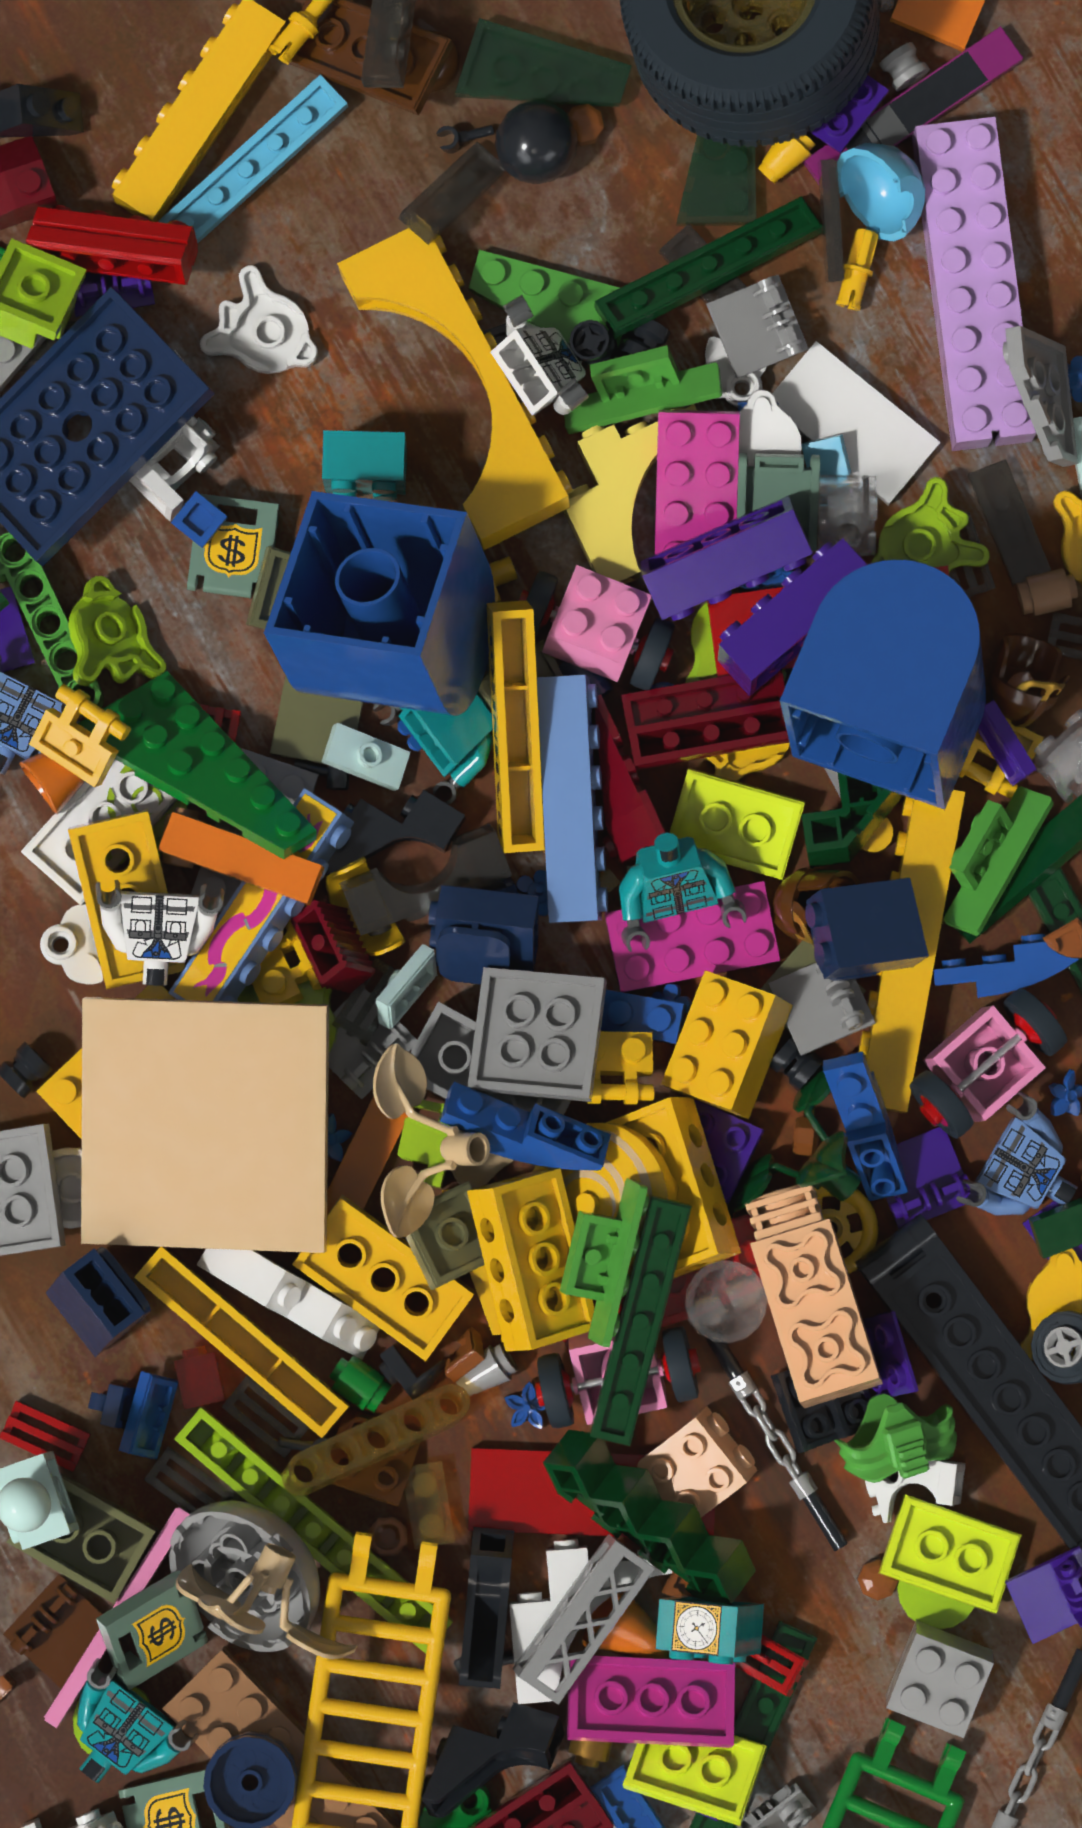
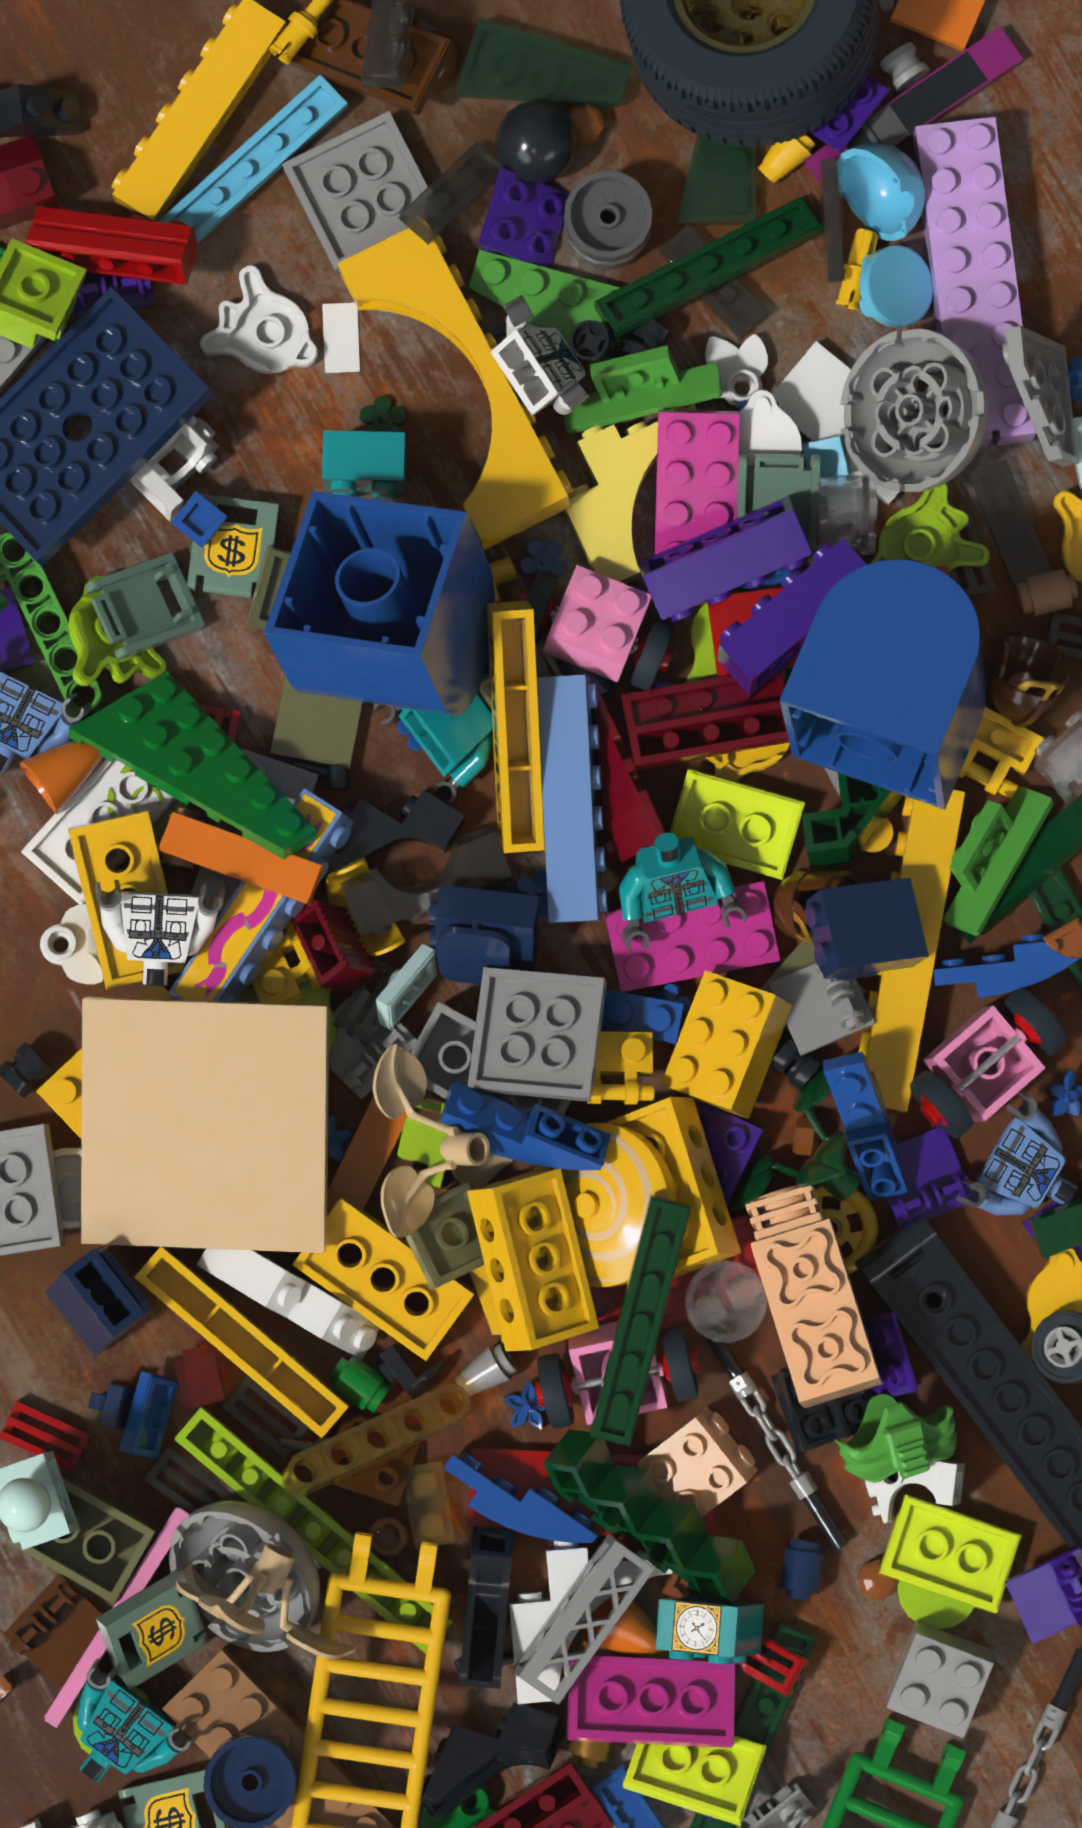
yellow plate [29,684,131,787] -> none
light aqua plate [321,723,410,791] -> none
black hand [436,125,494,154] -> none
dark orange tile [445,1326,485,1383] -> none
bright green bracket [559,1178,649,1347] -> none
light grey hinge [706,275,809,379] -> none
dark purple tile [977,700,1037,786] -> none
none -> sand green container [84,552,205,660]
none -> light grey plate [282,111,443,273]
none -> white sticker [322,303,360,373]
none -> dark green plant [359,396,406,432]
none -> blue slope [443,1452,598,1543]
none -> dark purple hinge [478,167,569,268]
none -> blue plant [520,540,567,580]
none -> dark grey wheel [564,170,653,270]
none -> dark blue brick [779,1539,825,1601]
none -> light grey brick [840,328,990,492]
none -> medium azure tile [859,245,933,328]

